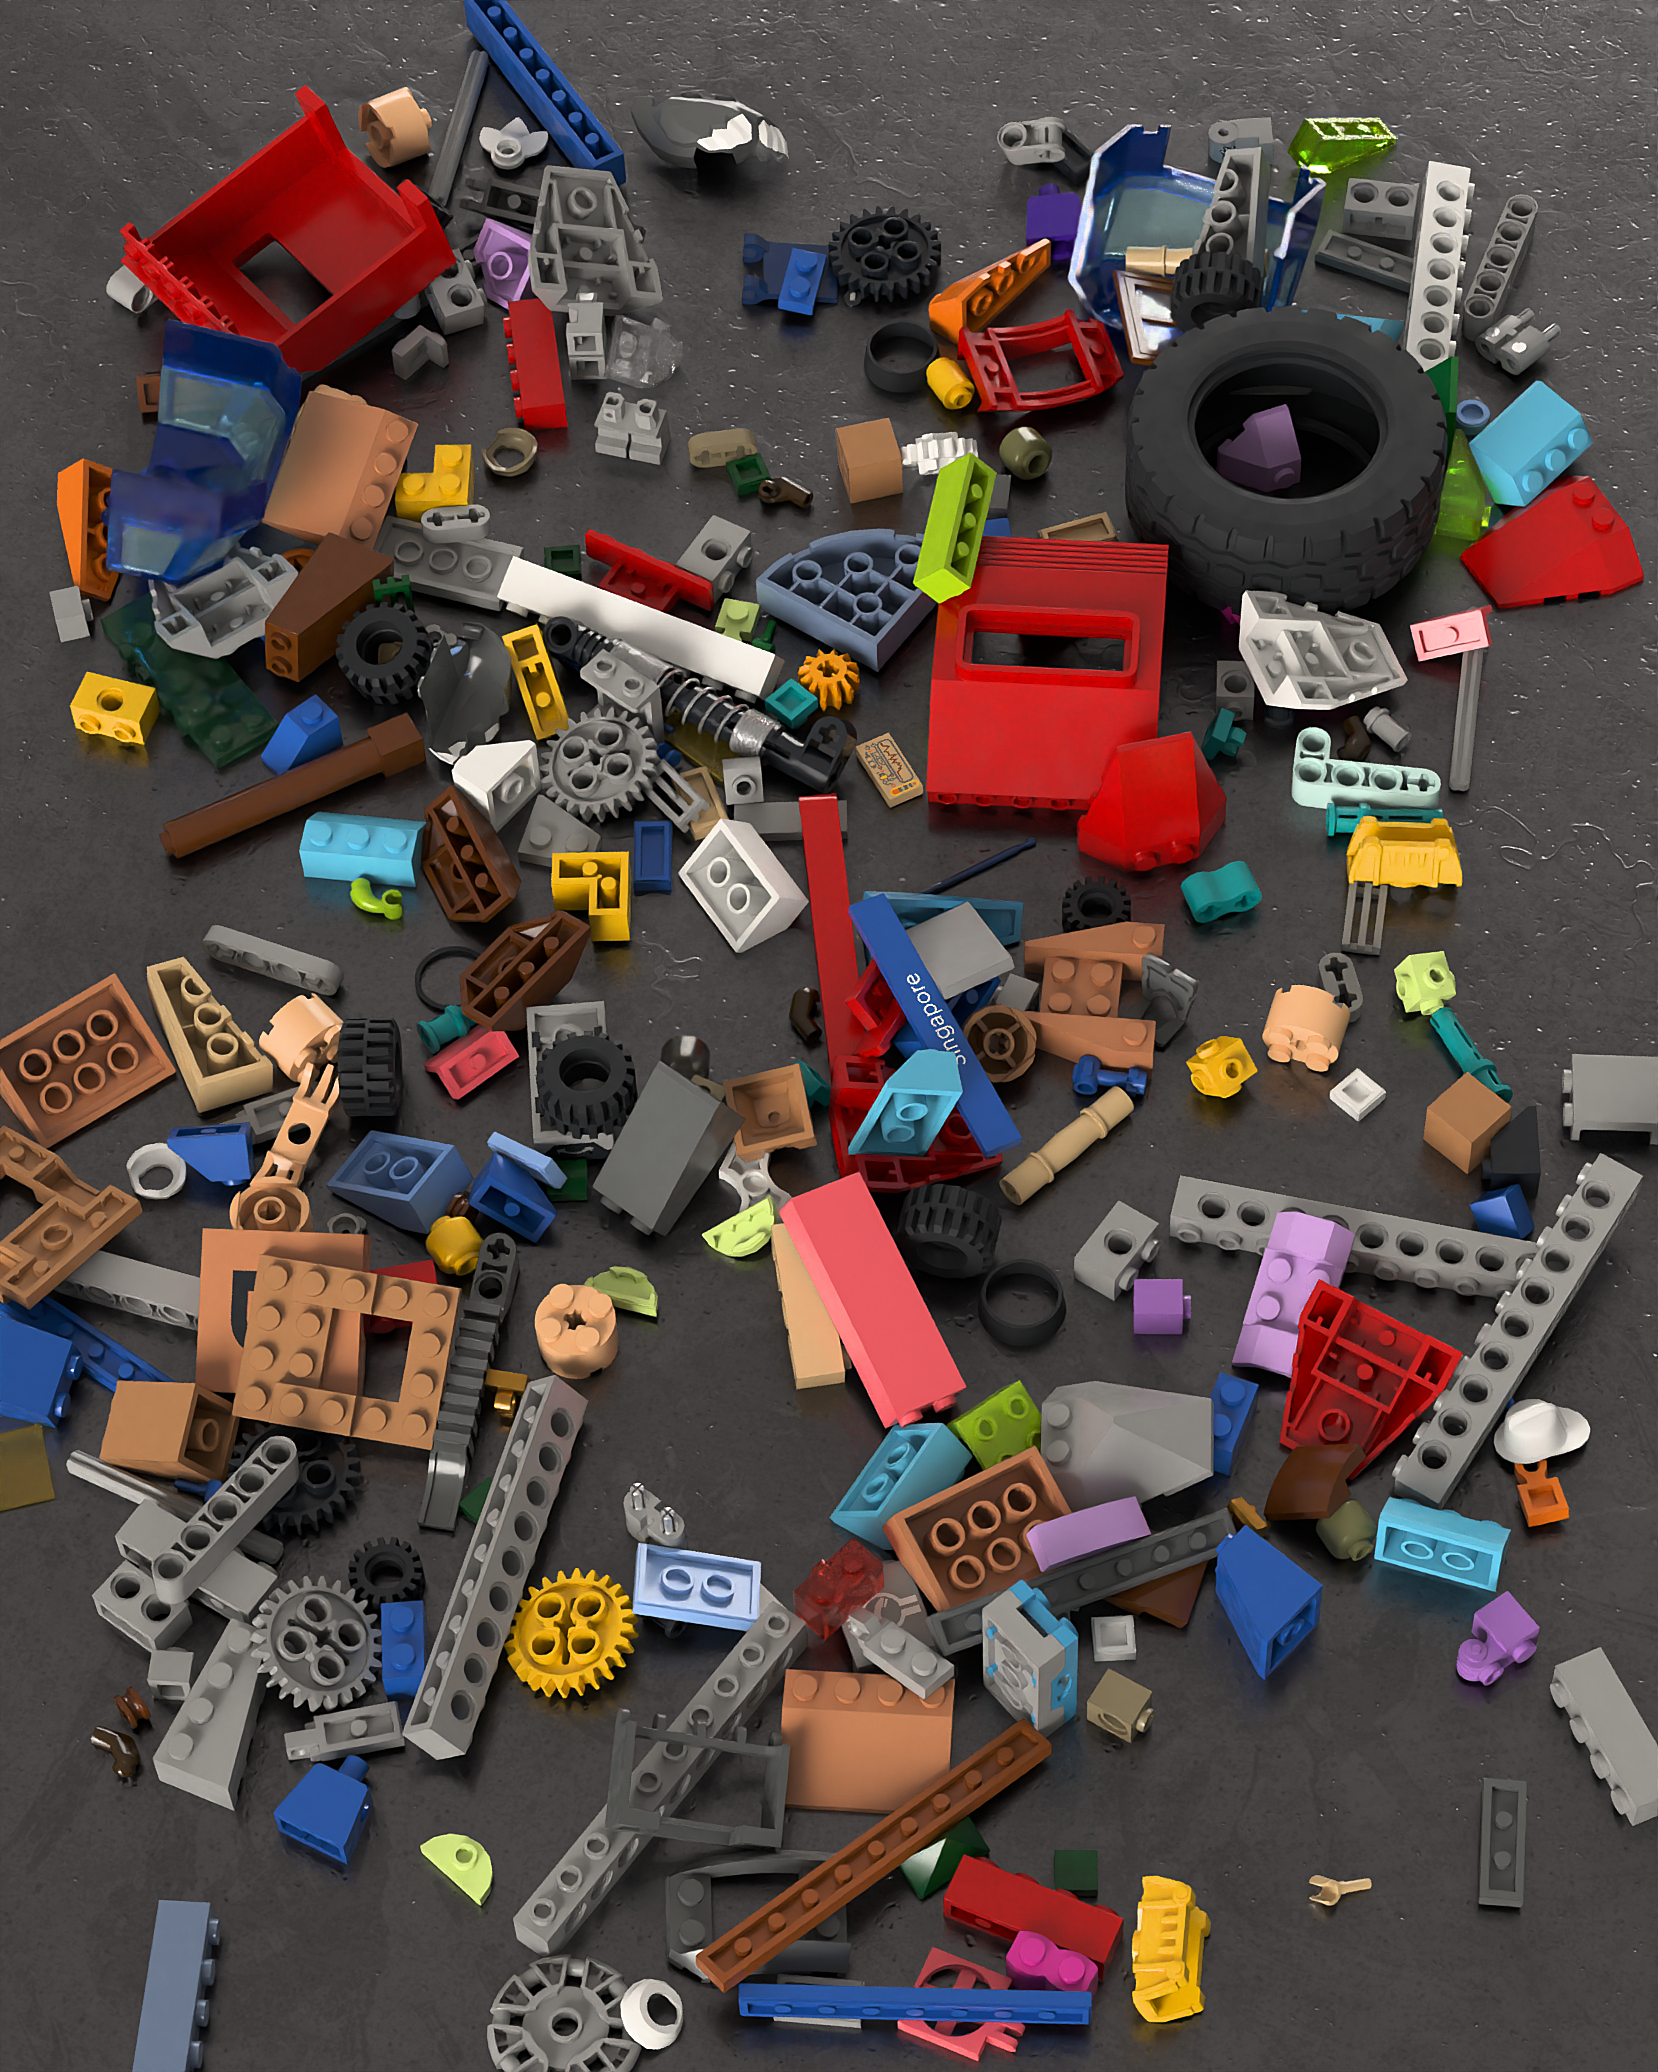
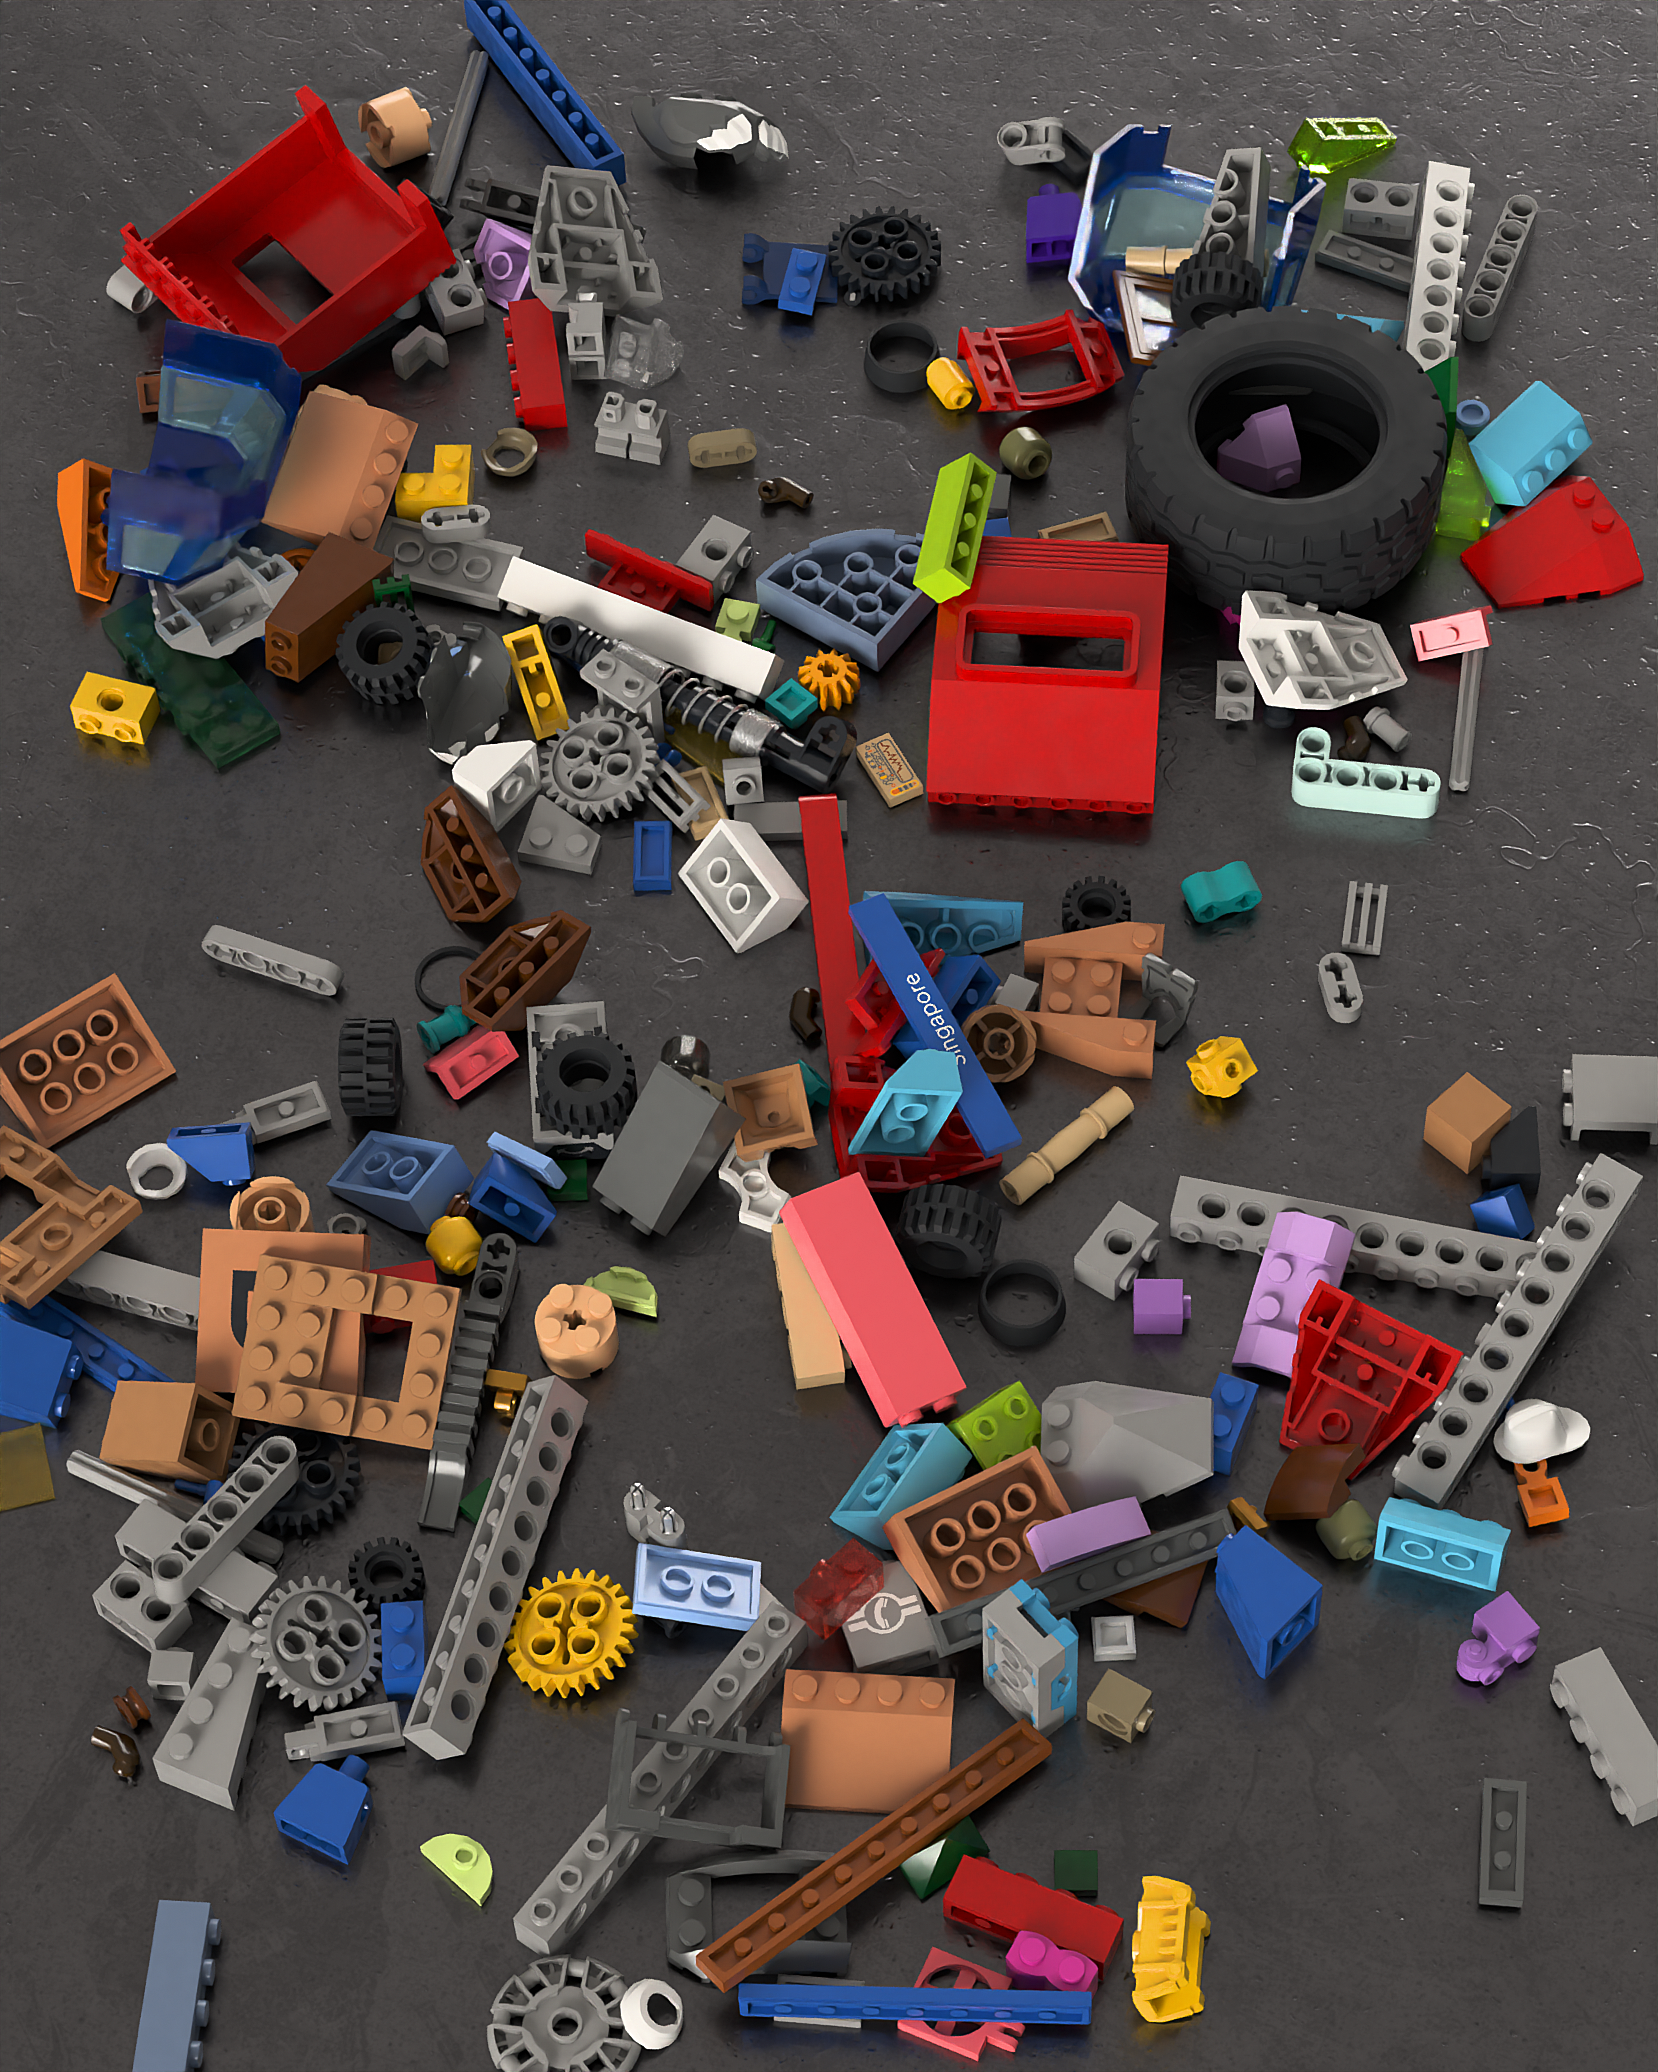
light grey plate [50,586,94,642] -> none
tan wedge [147,957,273,1113] -> none
reddish brown brick [159,712,426,859] -> none
light nougat piece [251,1062,340,1188] -> none
light nougat brick [259,993,344,1084] -> none
blue slope [261,694,343,776] -> none
medium azure slope [299,812,426,887] -> none
lime arm [350,878,403,920] -> none
white plate [479,117,548,169] -> none
dark green tile [544,545,582,581] -> none
yellow brick [551,852,632,941] -> none
yellowish green plate [702,1196,778,1257] -> none
dark green tile [726,453,772,497] -> none
medium nougat head [836,418,903,504] -> none
light grey hinge [849,1606,954,1699] -> none
white gear [899,432,978,475] -> none
light grey tile [905,902,1015,1000] -> none
dark blue piece [919,837,1036,894] -> none
orange wedge [928,238,1051,346] -> none
blue bar [1072,1056,1148,1097] -> none
red wedge [1077,731,1227,873] -> none
teal tile [1201,707,1247,760] -> none
light grey leg [1208,117,1273,164] -> none
light nougat brick [1262,985,1350,1072] -> none
tan hand [1309,1875,1371,1905] -> none
teal pin [1326,803,1443,836] -> none
white tile [1330,1068,1386,1122] -> none
yellow piece [1346,816,1463,888] -> none
yellowish green brick [1394,951,1456,1015] -> none
teal pin [1430,1007,1513,1103] -> none
light grey piece [1475,308,1561,375] -> none

